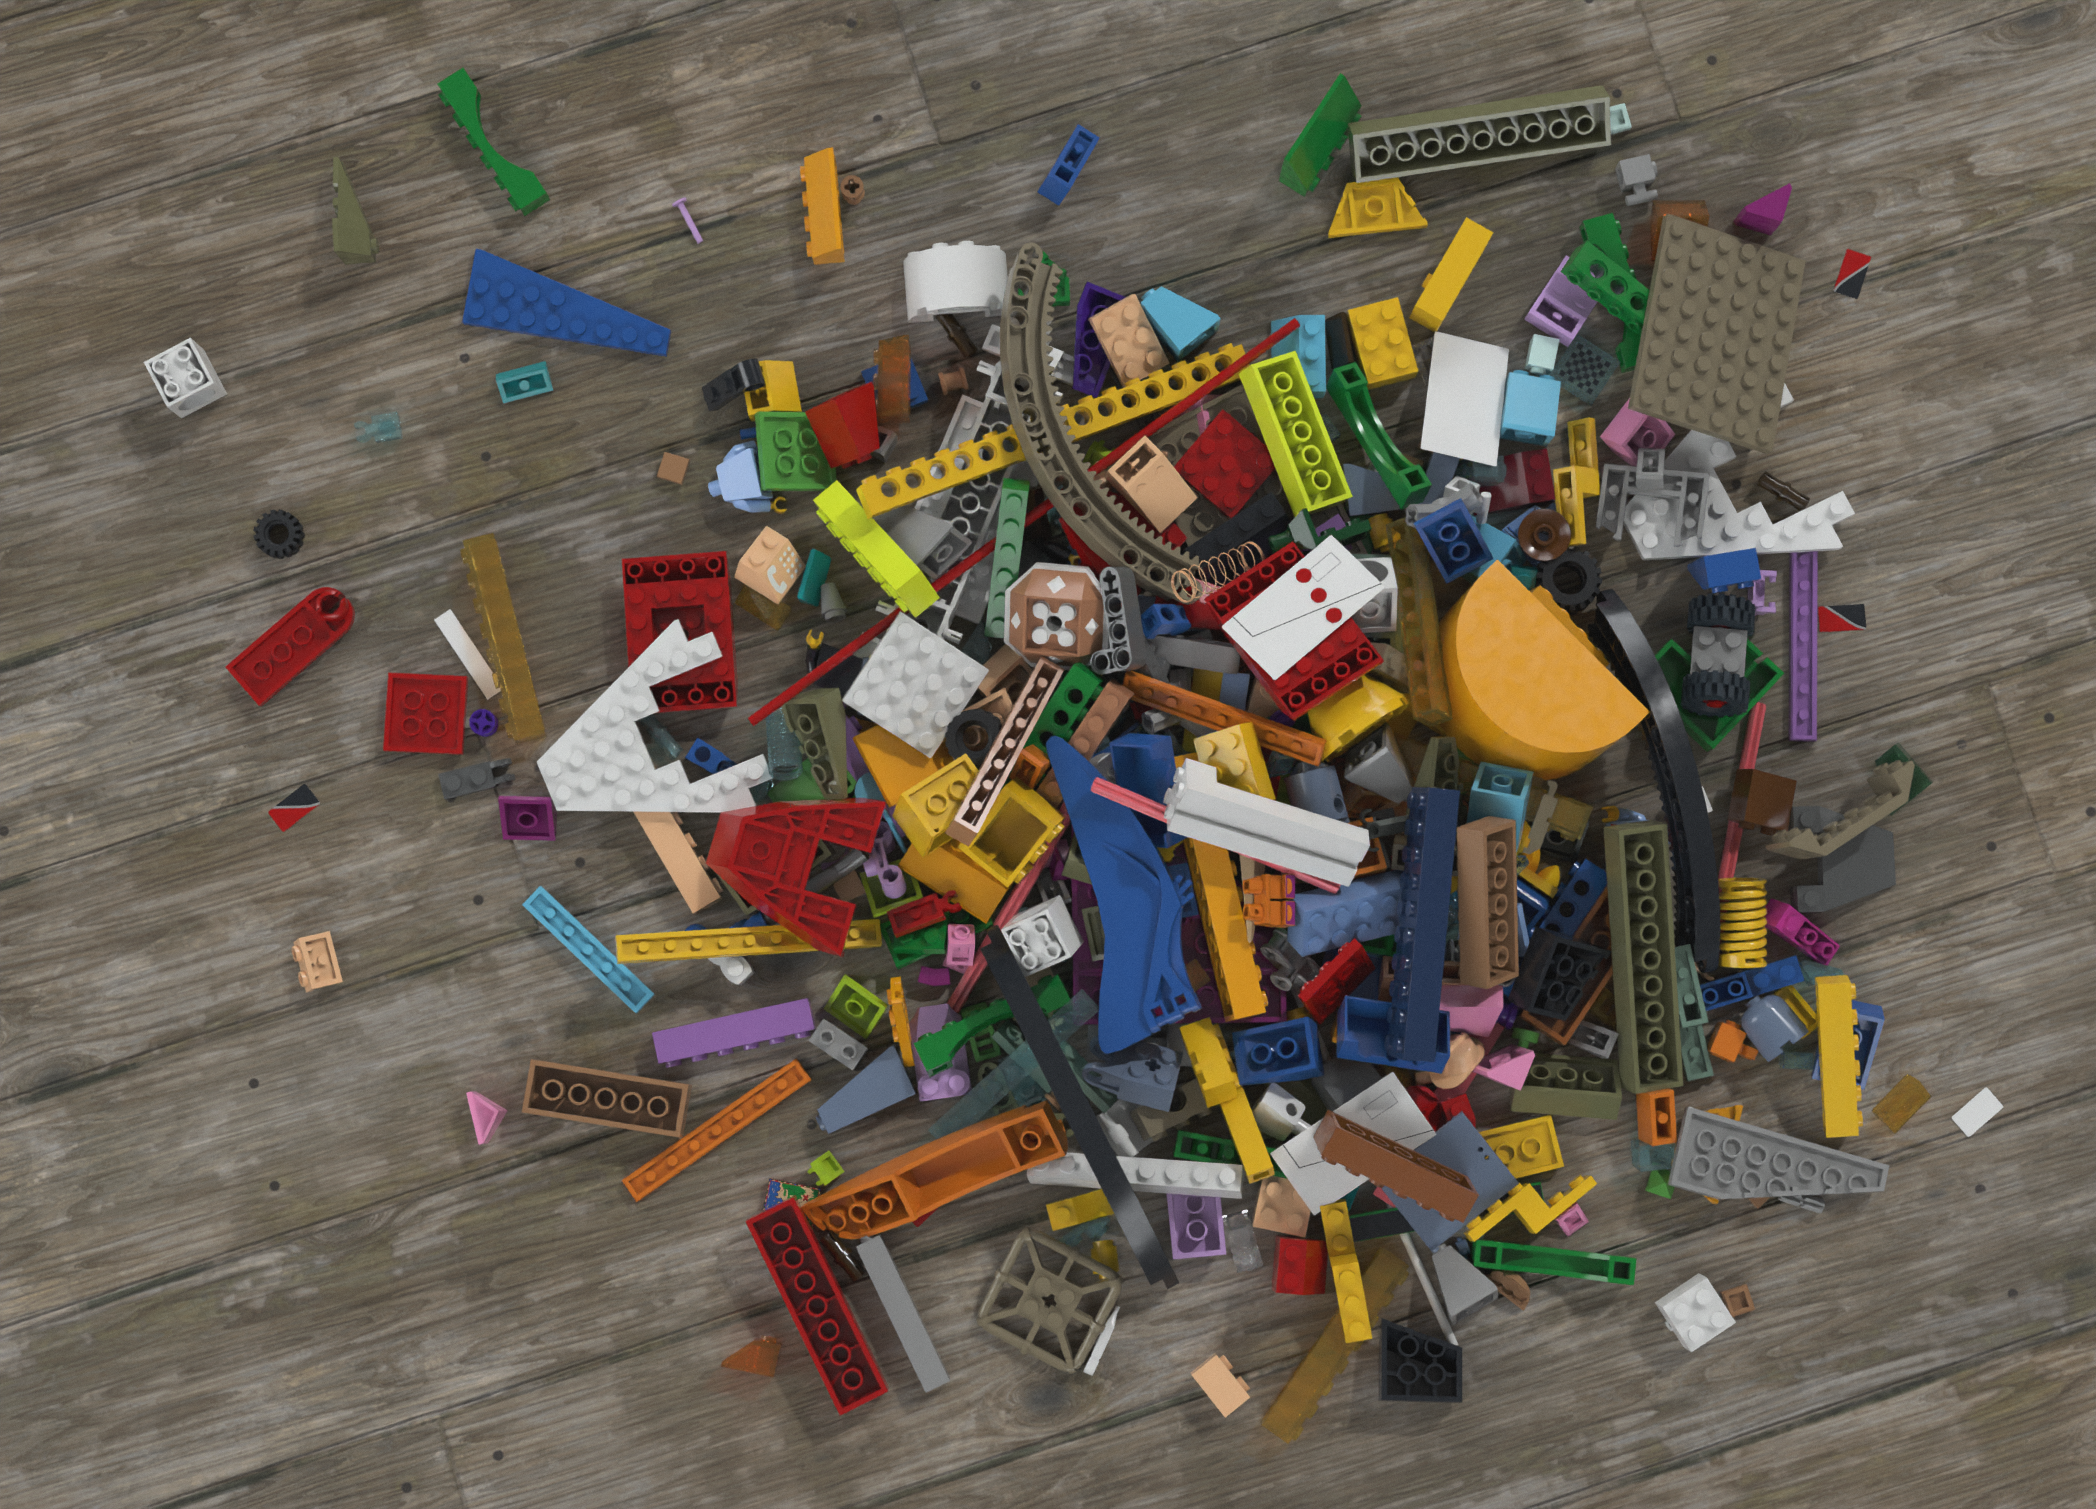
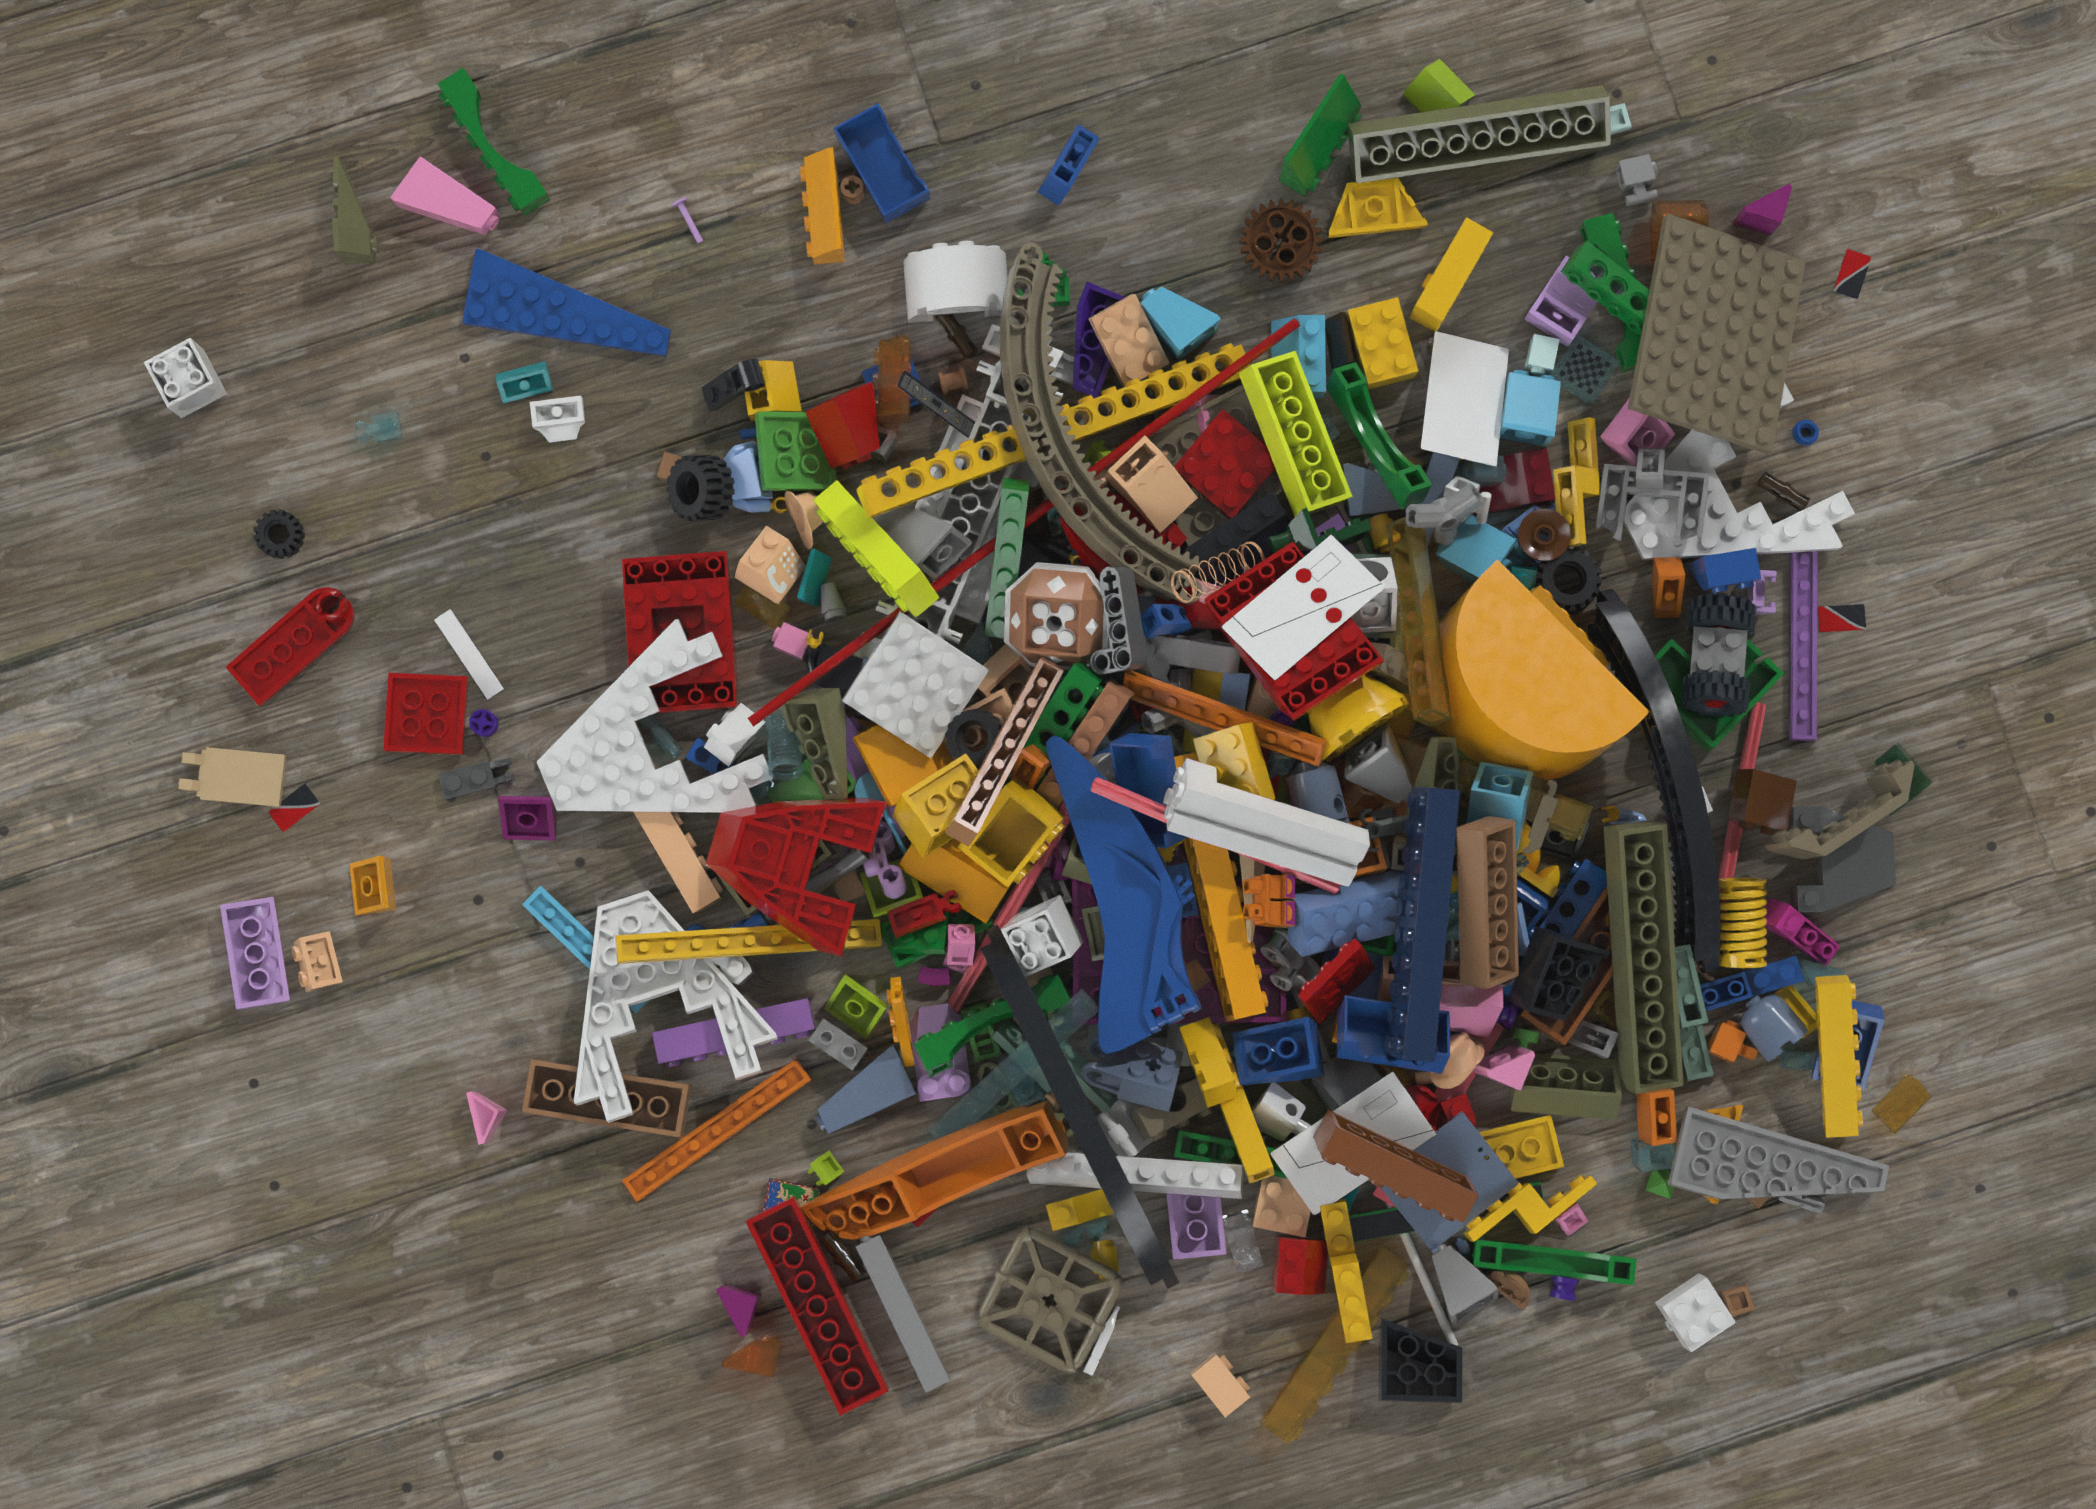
clear yellow brick [460,533,547,744] -> none
blue slope [1413,498,1494,583] -> none
white sticker [1952,1087,2003,1137] -> none
none -> tan tile [178,747,287,807]
none -> lavender slope [220,897,290,1011]
none -> light orange slope [349,856,396,916]
none -> bright pink slope [390,156,500,235]
none -> white slope [530,396,585,442]
none -> white wing [574,890,778,1123]
none -> black tyre [667,455,735,521]
none -> white brick [704,703,765,767]
none -> magenta slope [716,1284,761,1337]
none -> bright pink brick [771,622,814,662]
none -> light nougat piece [784,491,823,549]
none -> blue piece [833,103,930,224]
none -> sticker [897,370,975,439]
none -> reddish brown gear [1239,198,1323,283]
none -> lime slope [1403,59,1475,112]
none -> dark purple wheel [1549,1275,1579,1301]
none -> orange slope [1651,557,1685,618]
none -> blue plate [1792,420,1819,446]

